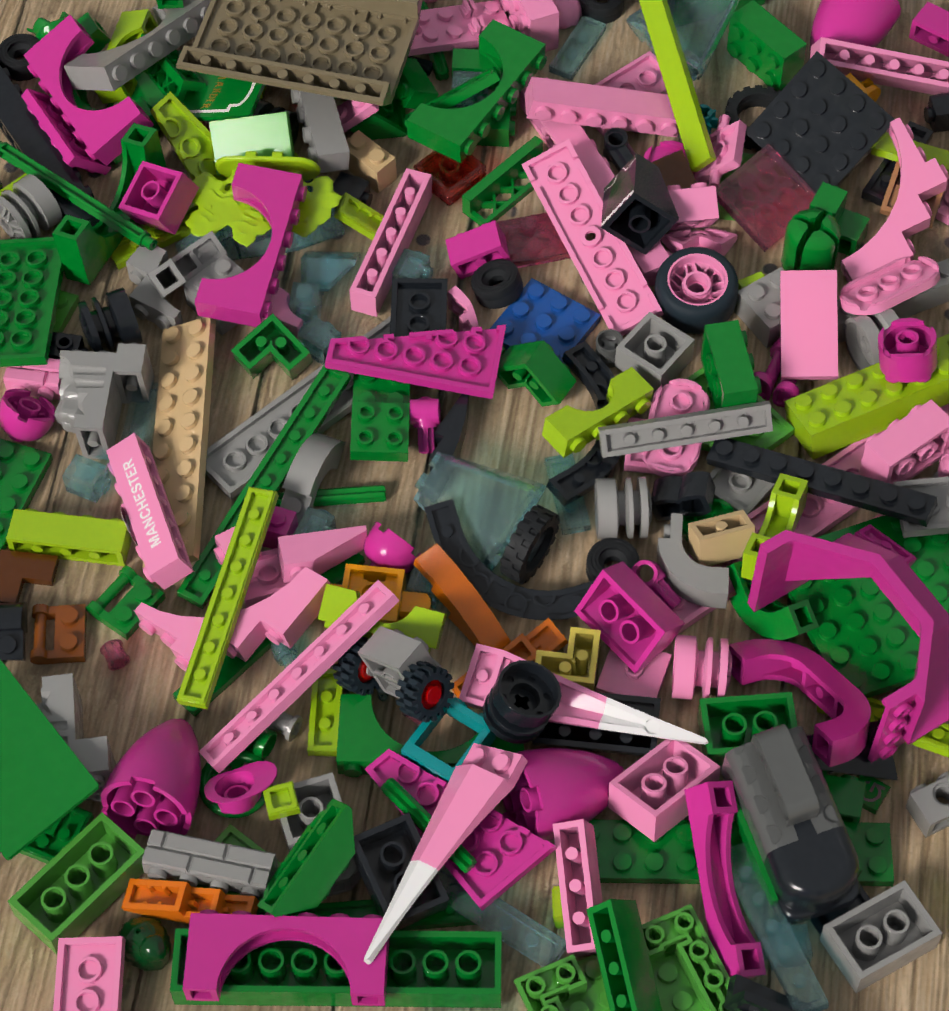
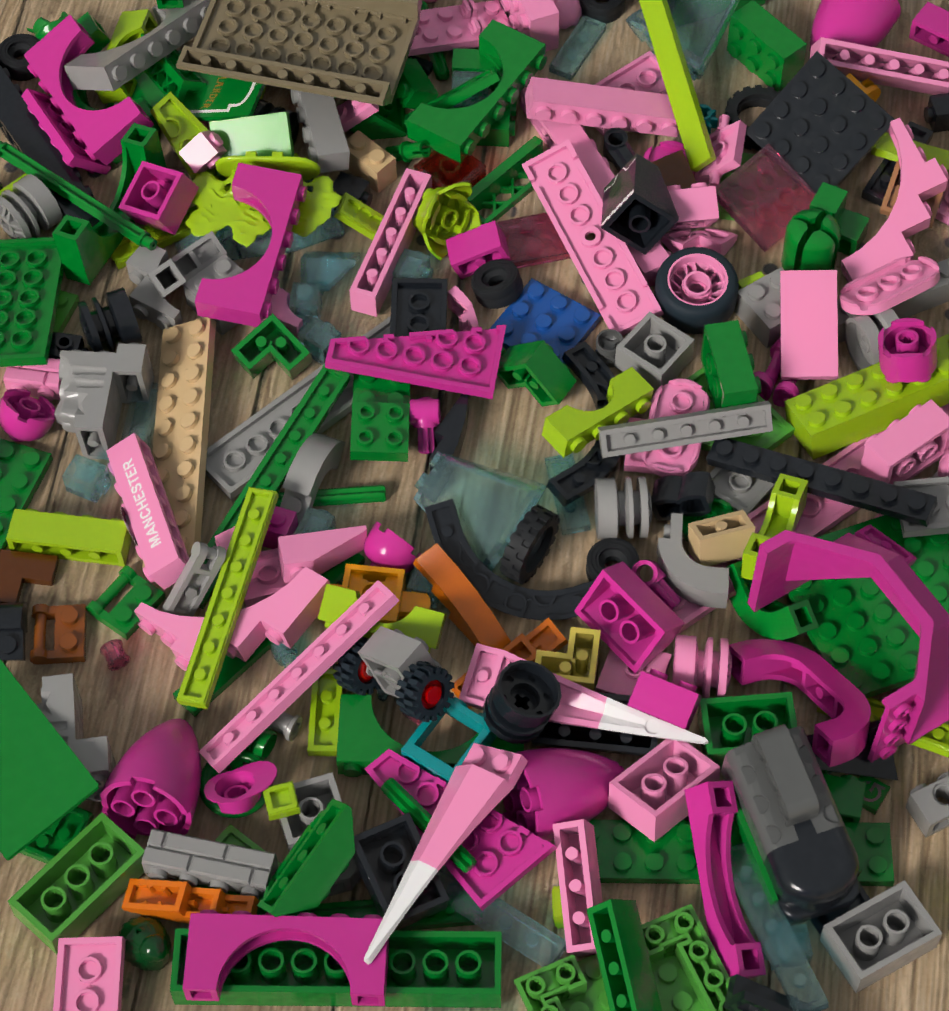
none -> light grey plate [162,541,226,617]
none -> brick [178,130,227,173]
none -> green axle [385,140,431,162]
none -> lime brick [413,182,482,261]
none -> dark pink brick [627,668,702,731]

